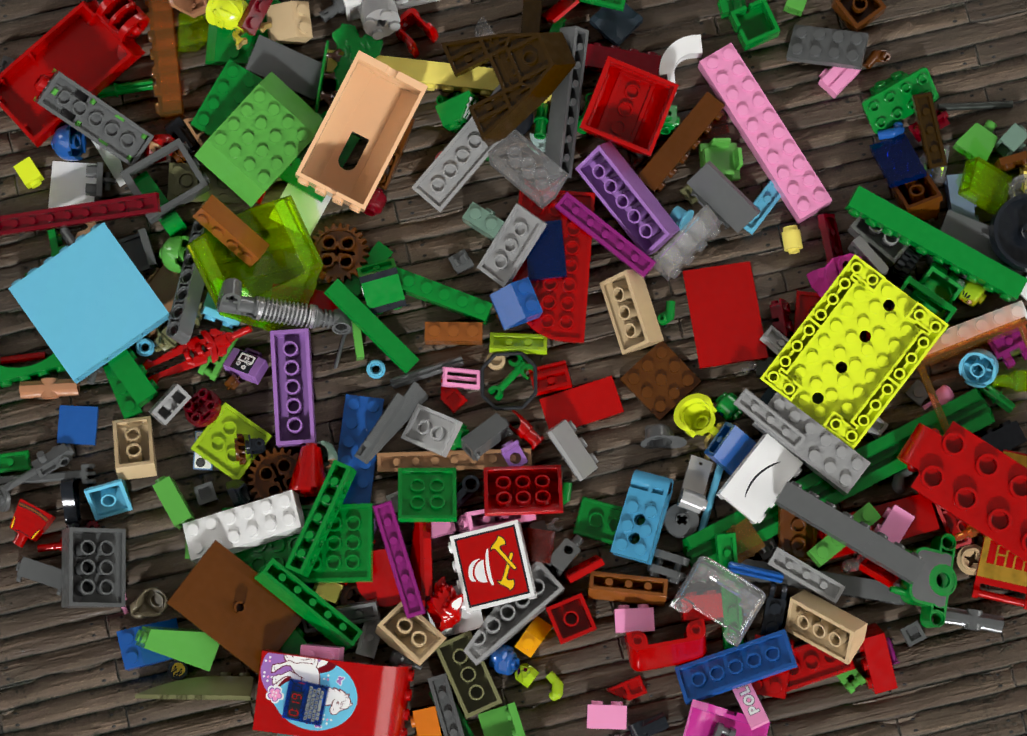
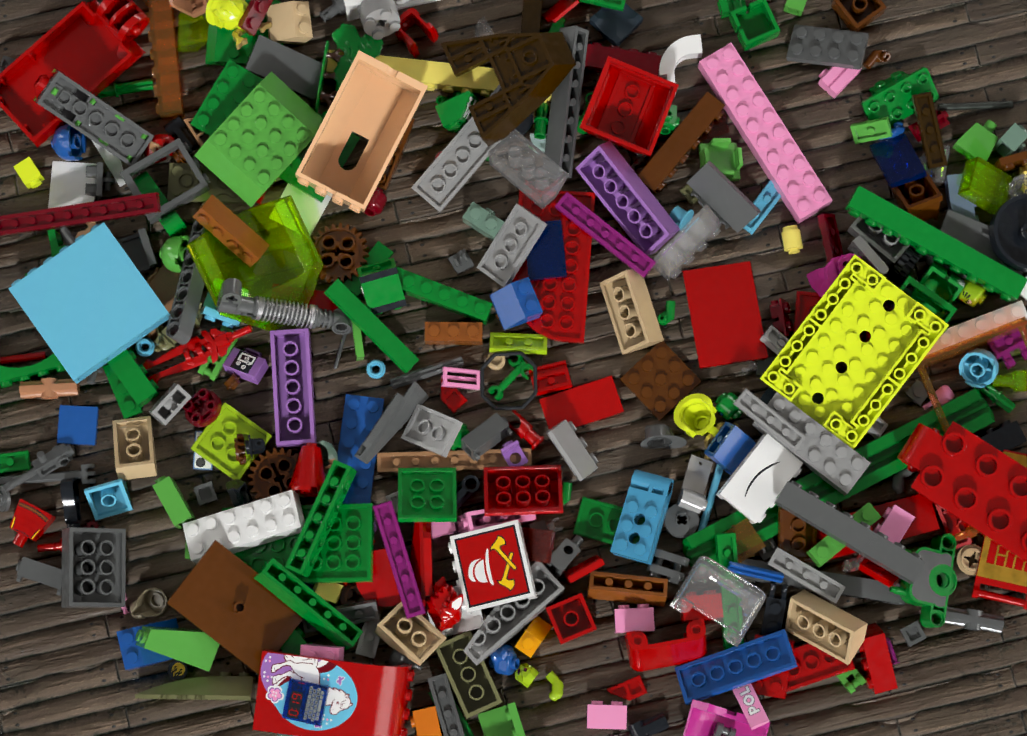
none -> bright green plate [850,117,893,144]

